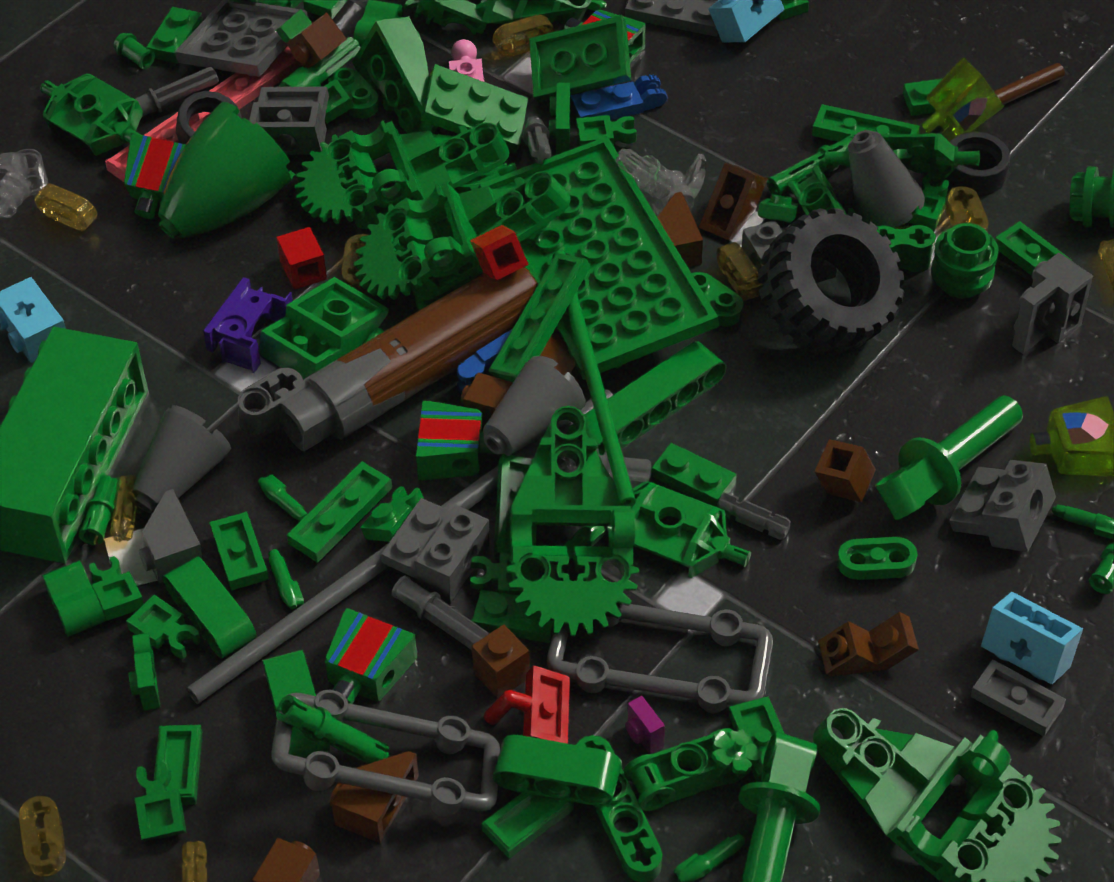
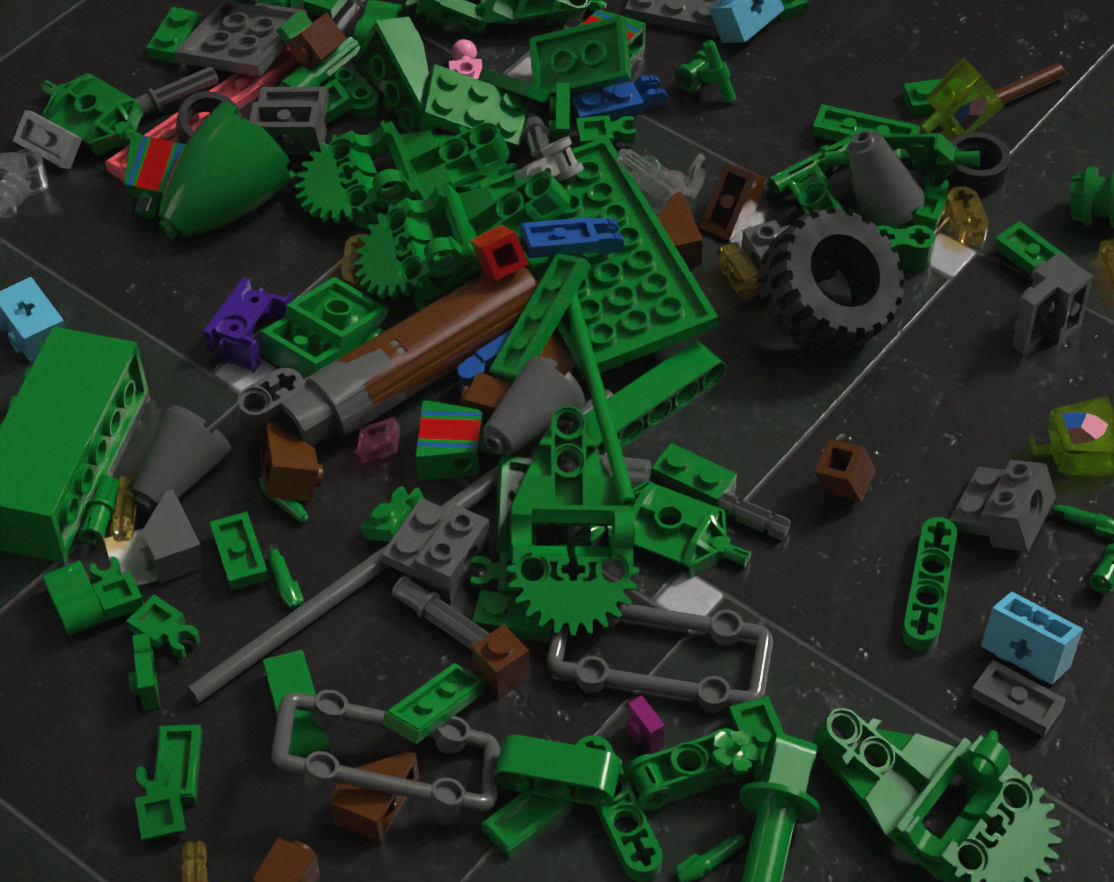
clear yellow beam [19,796,66,876] -> none
clear yellow beam [34,184,97,231] -> none
green pin [113,33,155,69] -> none
green beam [163,556,257,659] -> none
green pin [276,695,389,764] -> none
red brick [277,227,327,289] -> none
green plate [287,461,392,563] -> none
green torso [325,608,417,704] -> none
red plate [484,665,570,744] -> none
clear yellow beam [492,15,555,57] -> none
green plate [692,272,743,327] -> none
green plate [758,195,801,222] -> none
reddish brown slope [818,612,919,676] -> none
green plate [837,537,918,580] -> none
green piece [875,395,1023,520] -> none
green piece [931,223,999,299] -> none
none -> light grey plate [13,110,83,169]
none -> reddish brown slope [259,422,323,501]
none -> clear pink plate [356,417,401,463]
none -> green tile [382,663,487,744]
none -> green tile [478,68,550,104]
none -> light grey piece [514,136,584,182]
none -> blue hinge [519,217,625,258]
none -> green piece [674,40,736,104]
none -> green beam [902,517,957,651]

